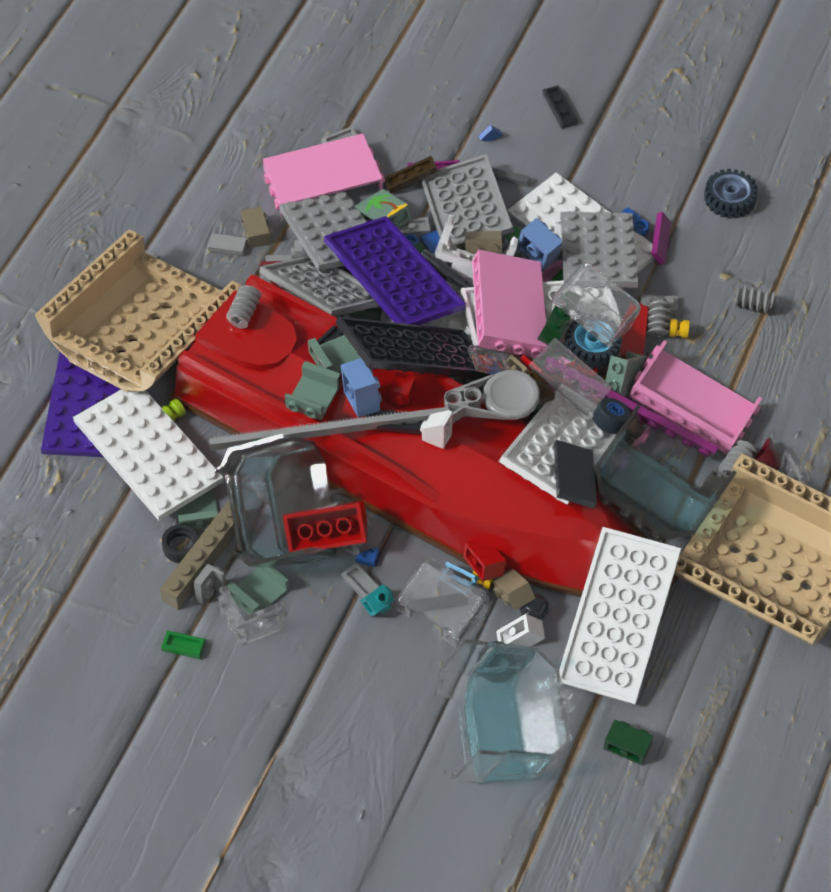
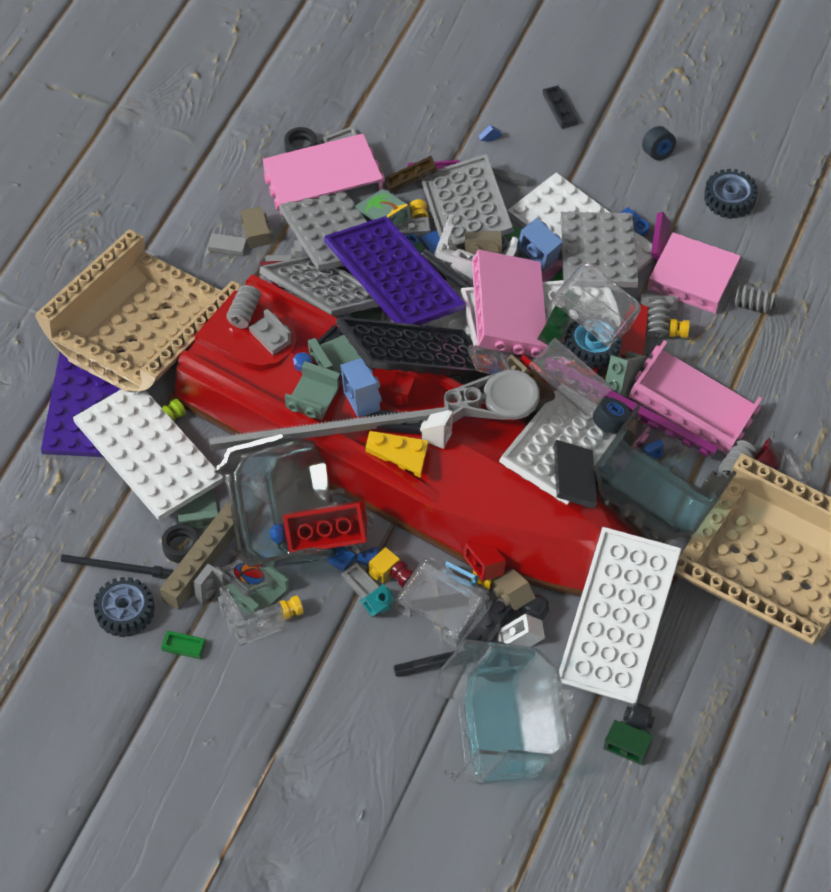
none -> black bar [61,554,174,578]
none -> wheel [94,577,155,637]
none -> tile [221,556,276,597]
none -> light grey bracket [249,309,291,355]
none -> blue tile [270,524,287,544]
none -> yellow wheel [278,595,304,621]
none -> black tyre [284,127,317,153]
none -> blue tile [293,352,312,372]
none -> blue plate [328,546,356,572]
none -> yellow wing [366,431,428,478]
none -> yellow brick [369,547,400,584]
none -> dark red wheel [389,561,417,589]
none -> black axle [393,647,473,677]
none -> yellow wheel [409,199,429,219]
none -> black plate [462,600,515,653]
none -> black head [623,702,655,730]
none -> black wheel [642,126,676,161]
none -> blue plate [643,439,664,464]
none -> bright pink panel [648,233,741,314]

